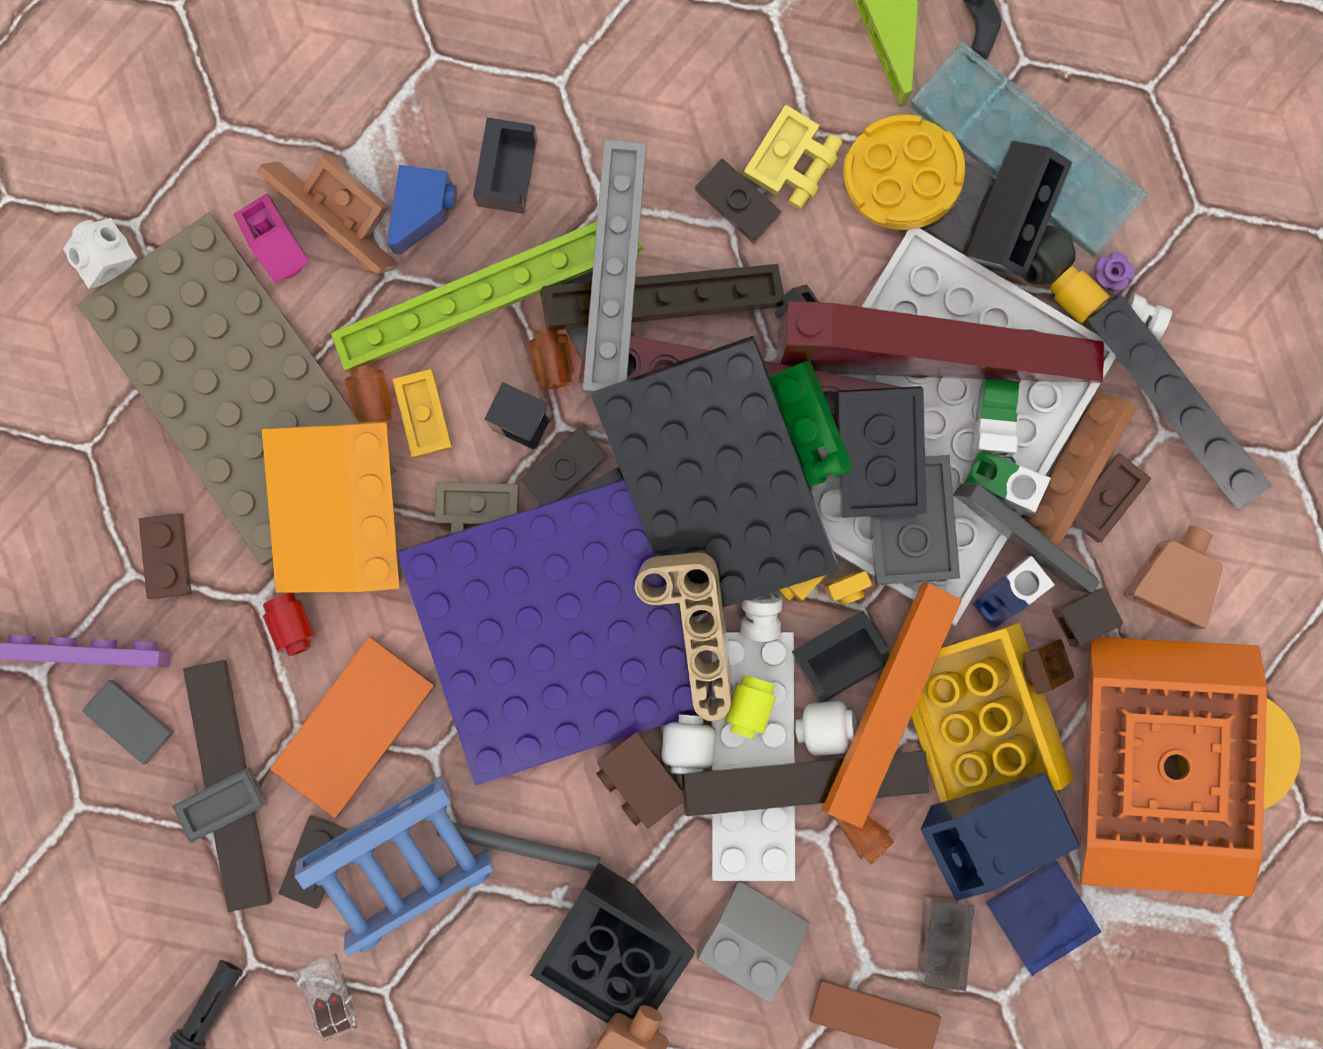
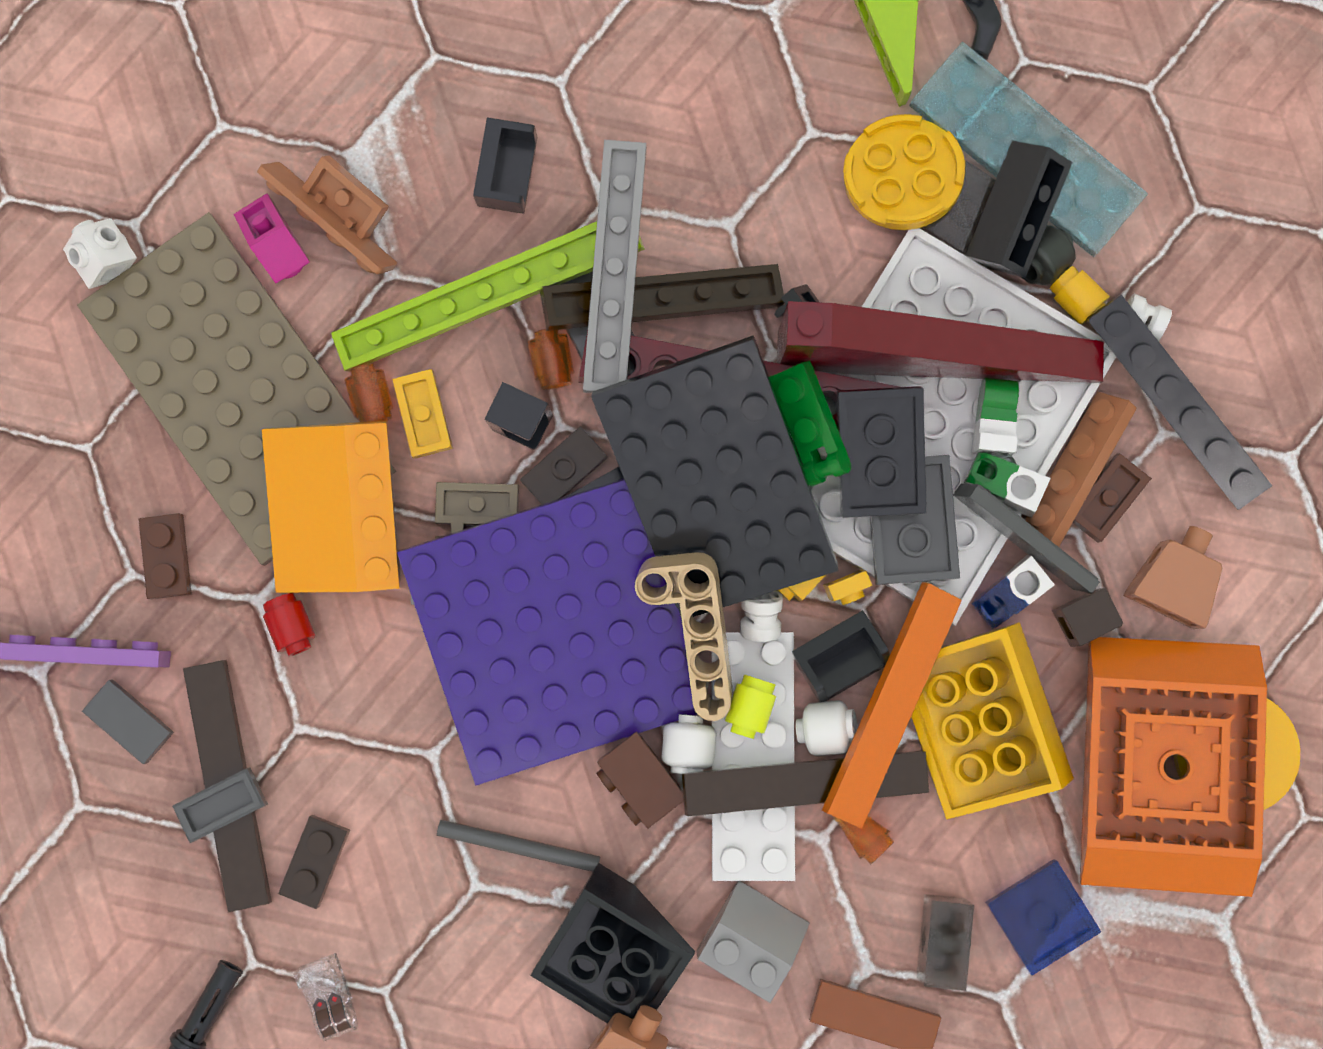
orange tile [270,637,436,818] -> none
medium blue fence [295,776,494,956] -> none
blue slope [387,165,457,254] -> none
dark brown plate [695,158,781,244] -> none
light yellow plate [743,105,842,210] -> none
dark blue slope [921,771,1080,901] -> none
reddish brown plate [1023,639,1075,695] -> none
medium lavender plate [1095,252,1135,292] -> none

